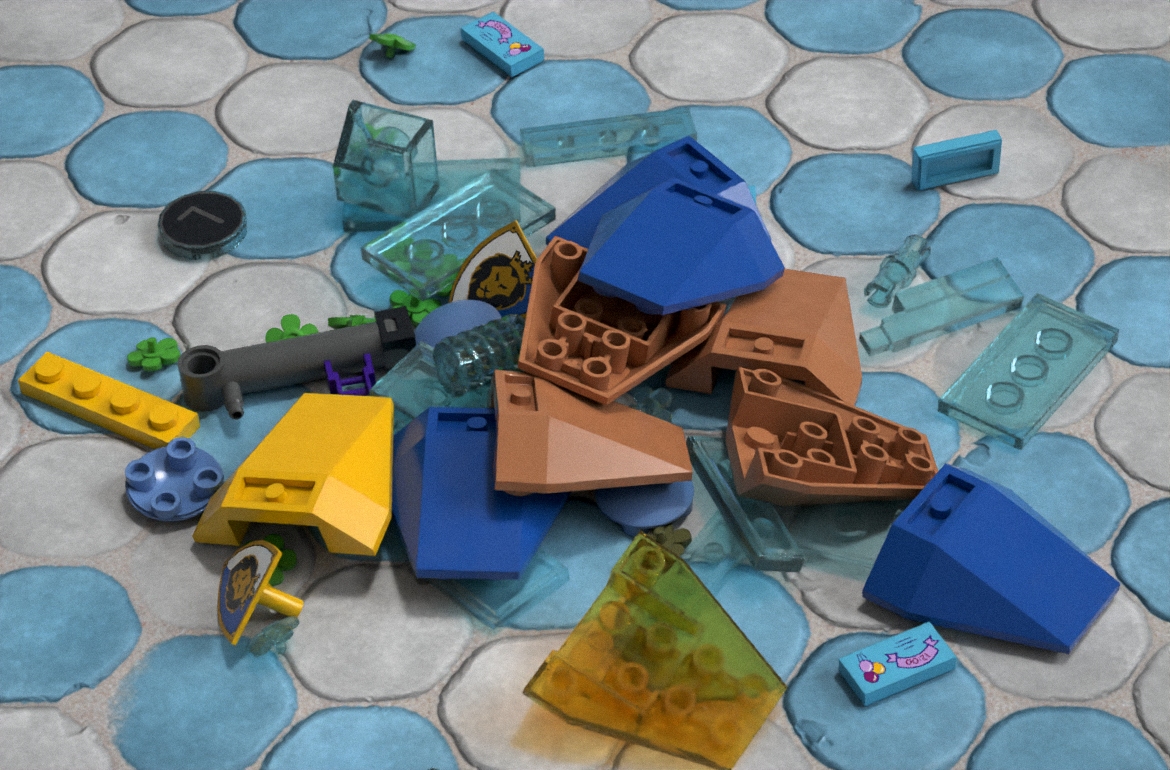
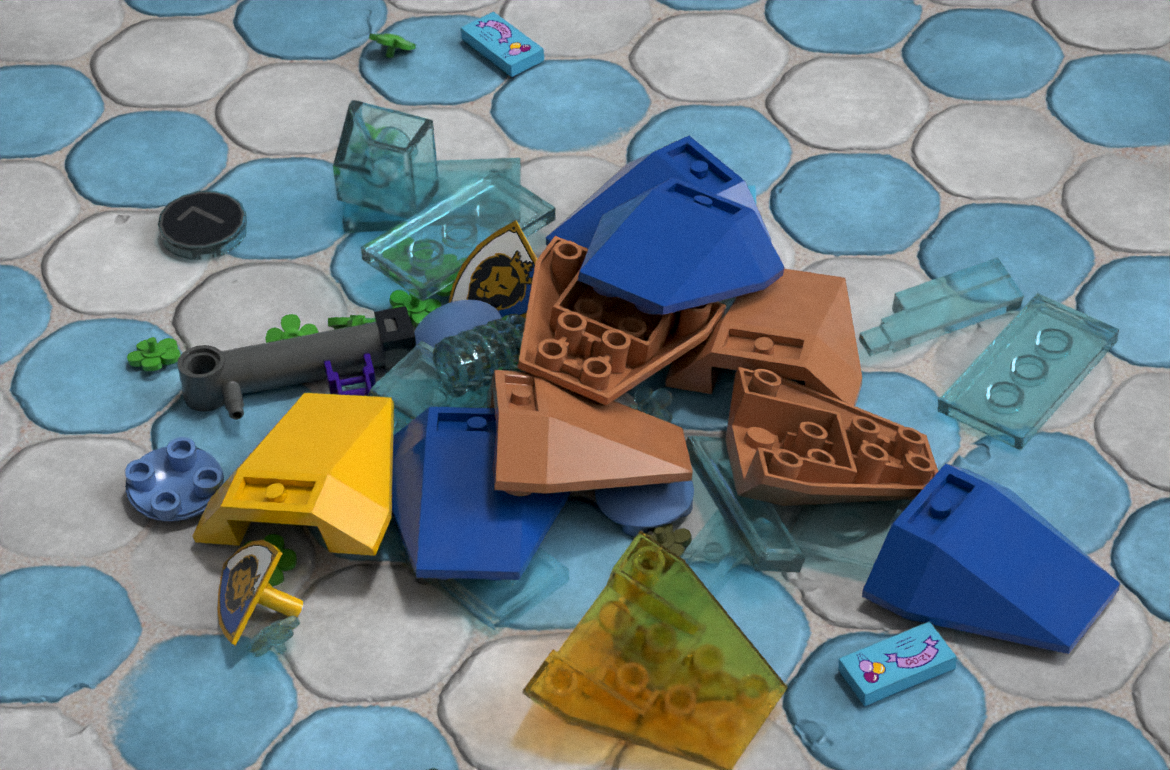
yellow plate [18,351,200,449] -> none
clear light blue tile [520,107,697,167] -> none
clear light blue pin [864,235,931,308] -> none
medium azure tile [911,130,1002,191] -> none

